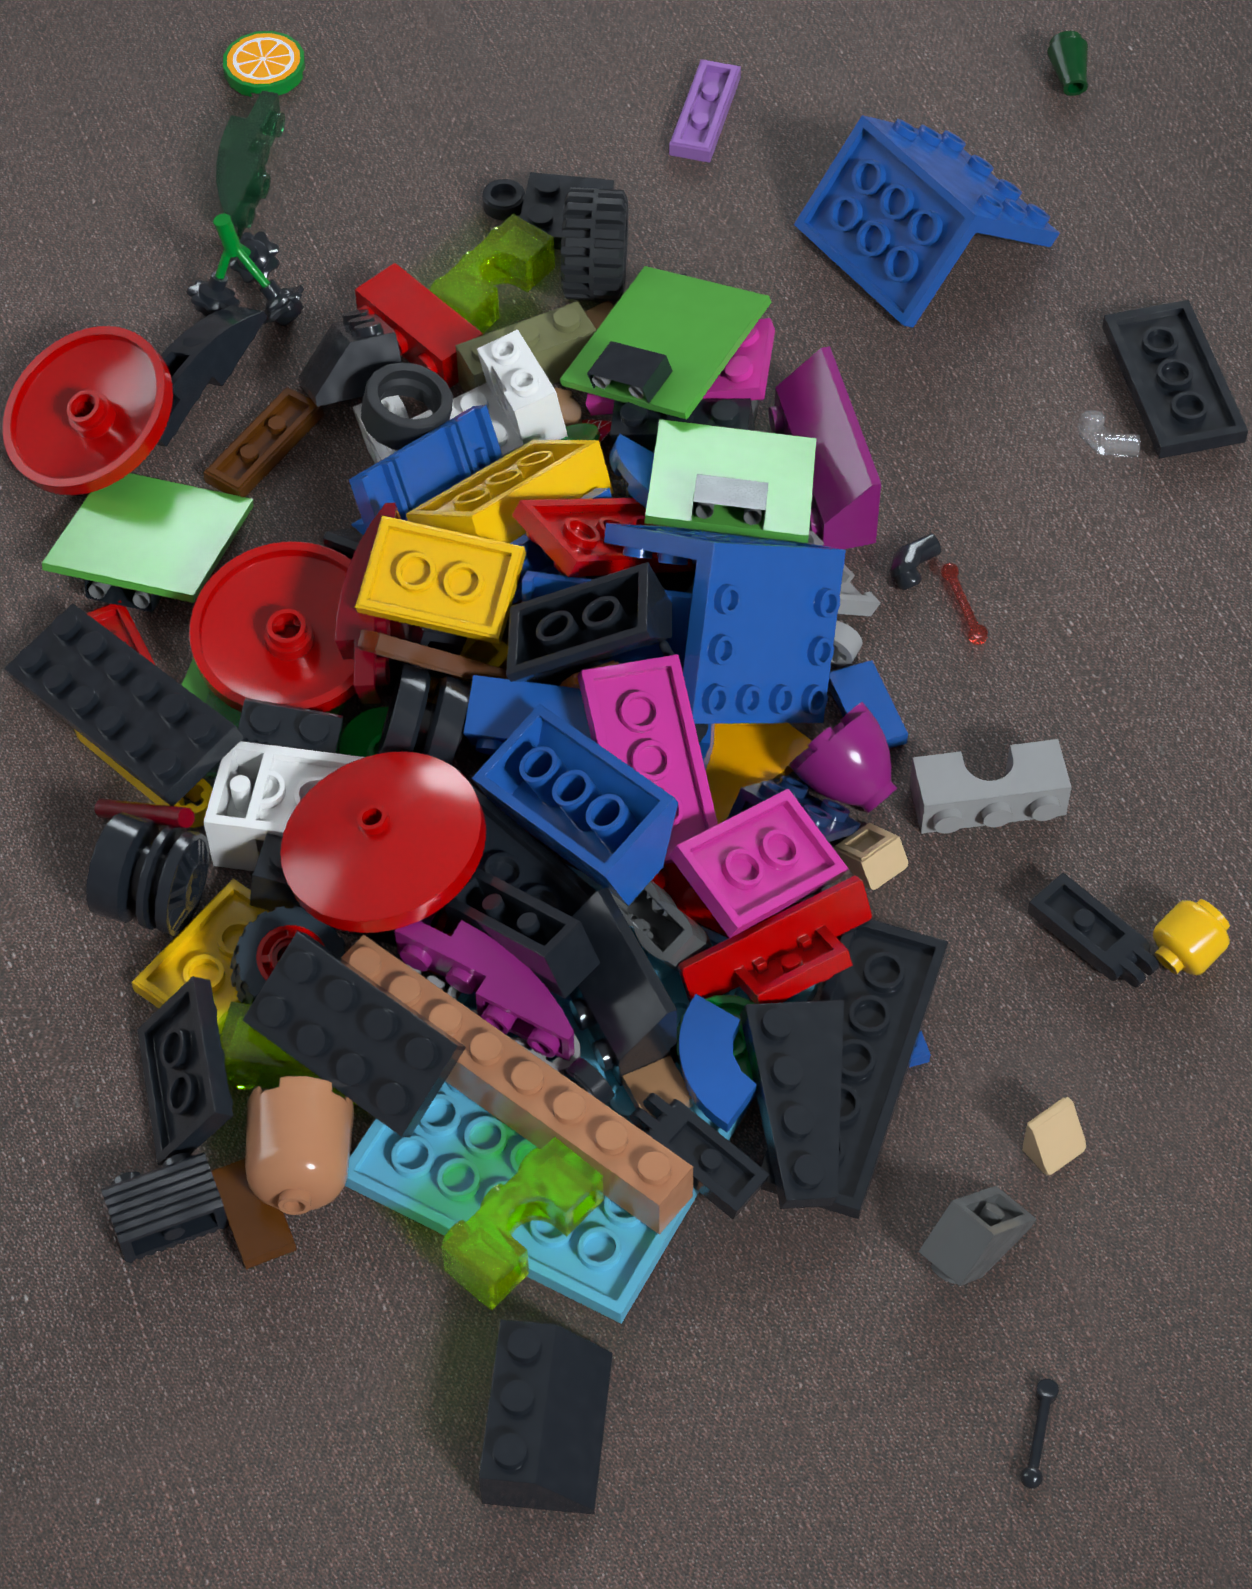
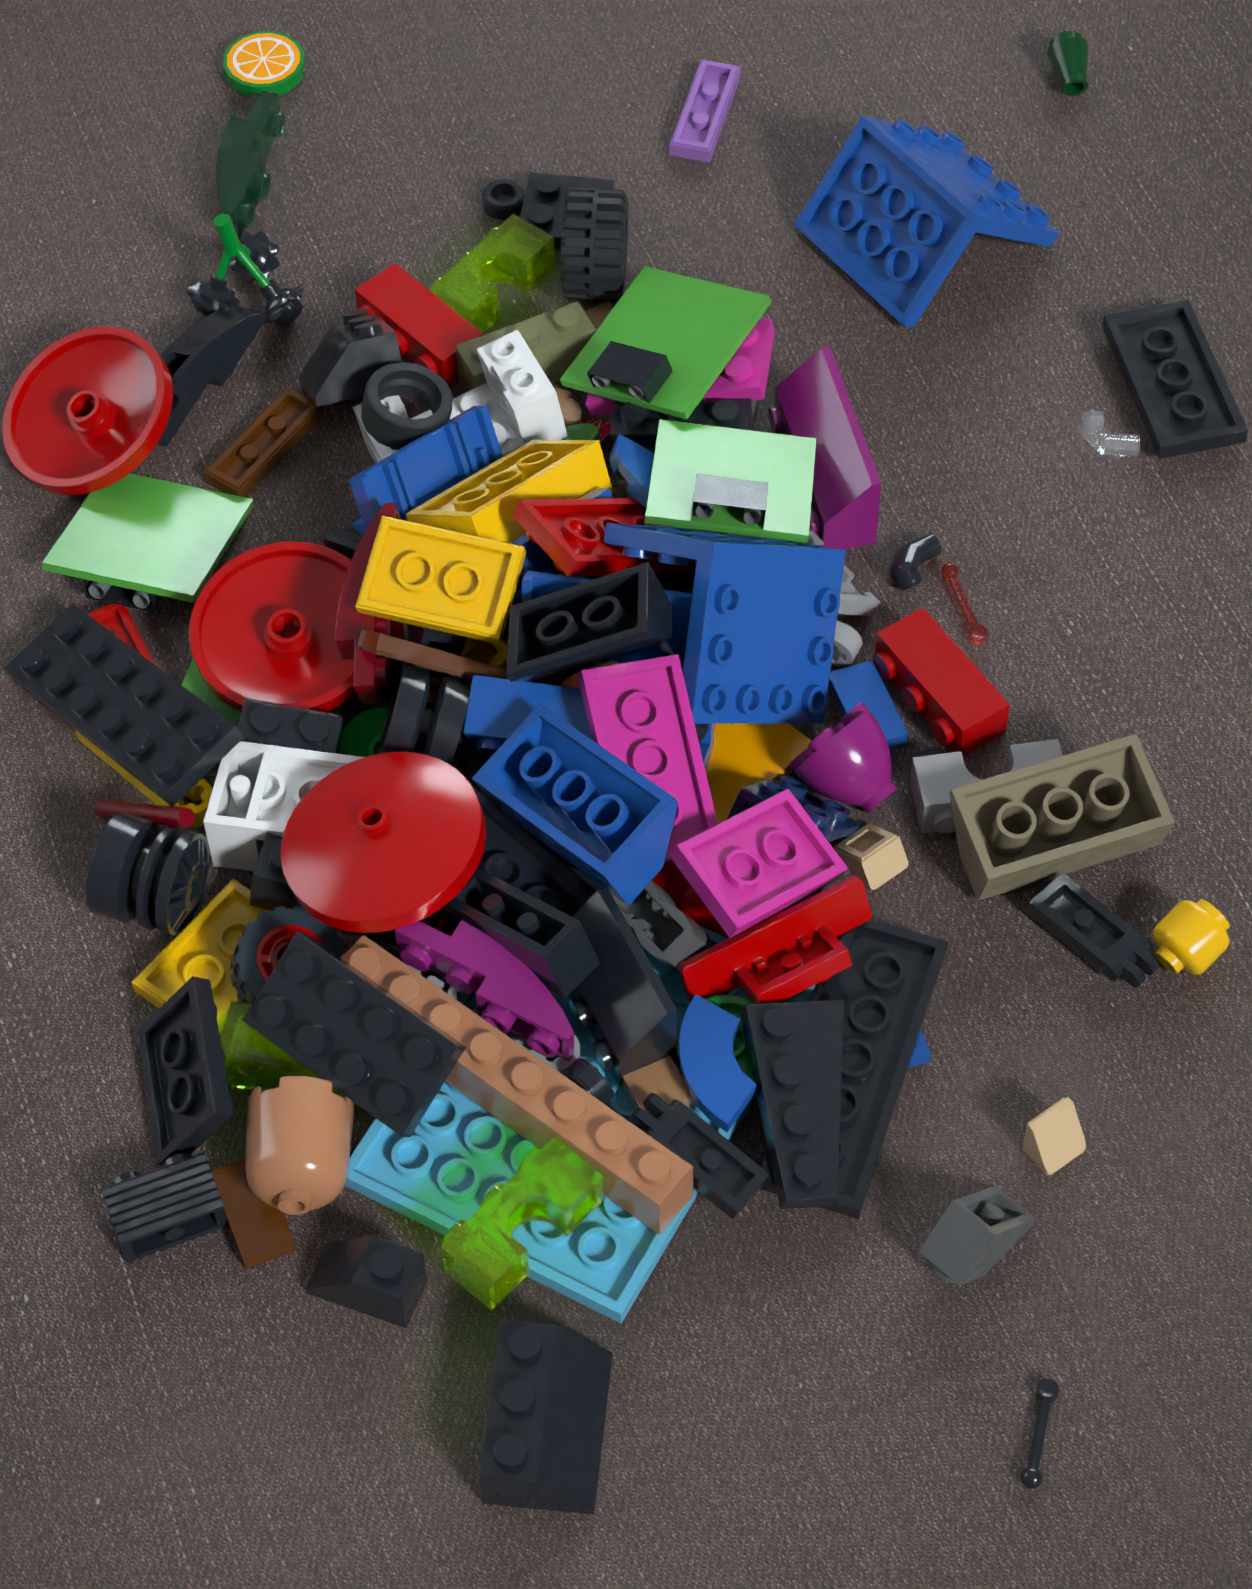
none -> black slope [305,1235,428,1328]
none -> red brick [873,608,1010,757]
none -> dark tan slope [950,734,1175,901]

